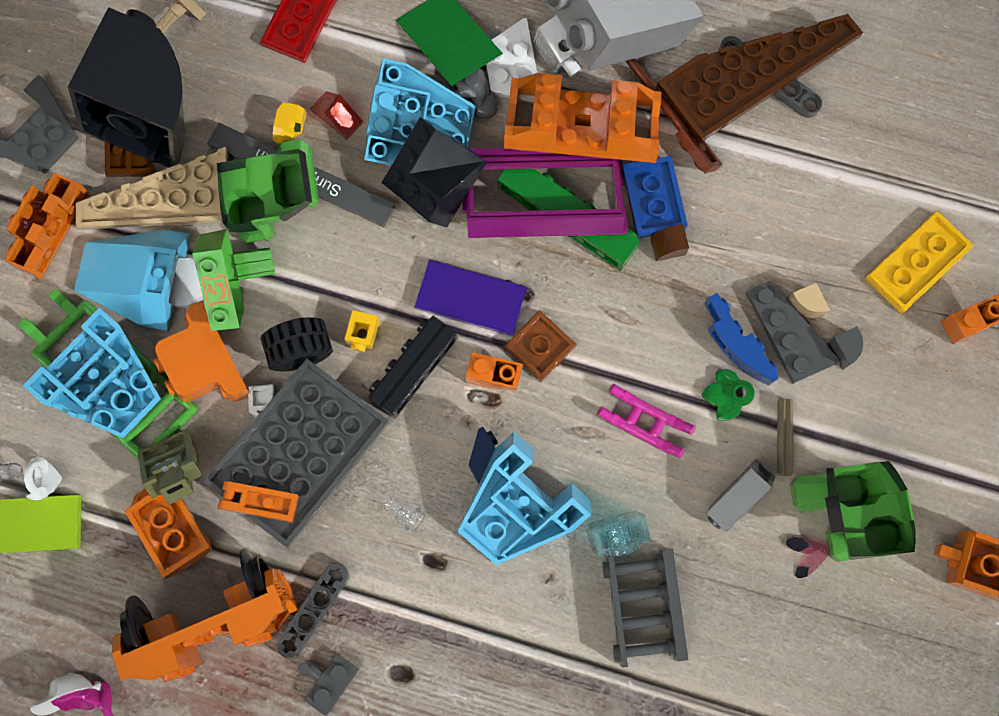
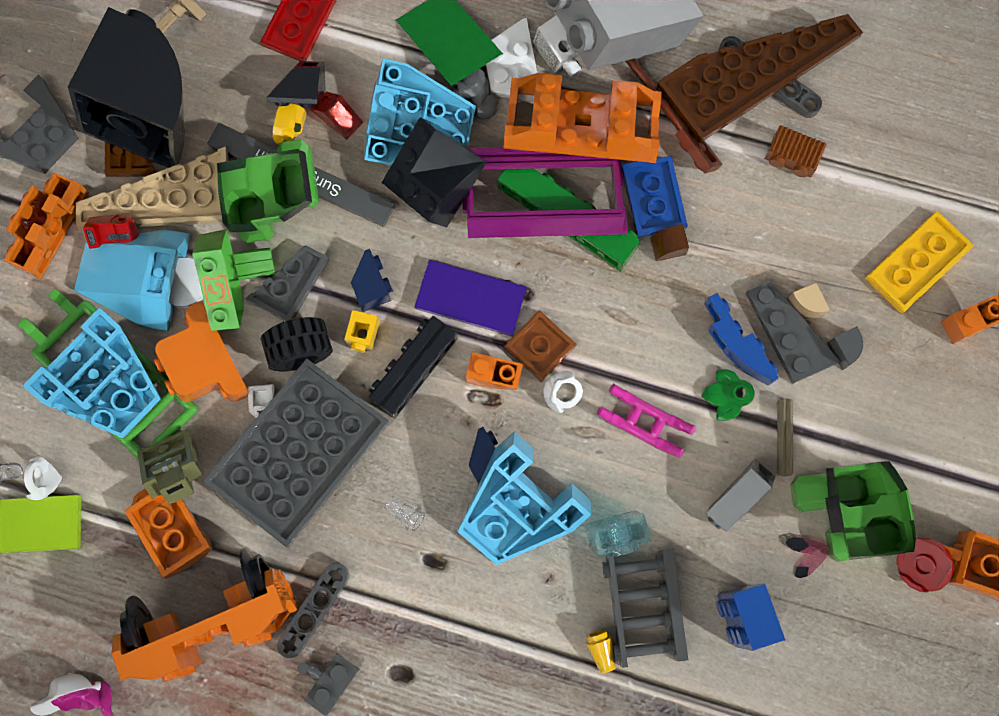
orange plate [217,481,299,523] -> none
none -> red leg [83,214,139,249]
none -> dark grey wing [245,245,329,321]
none -> black slope [266,61,326,107]
none -> dark blue slope [351,249,393,312]
none -> white piece [543,371,583,413]
none -> yellow cone [586,629,616,673]
none -> blue brick [716,584,785,651]
none -> dark orange brick [764,125,827,178]
none -> red tile [896,537,955,592]

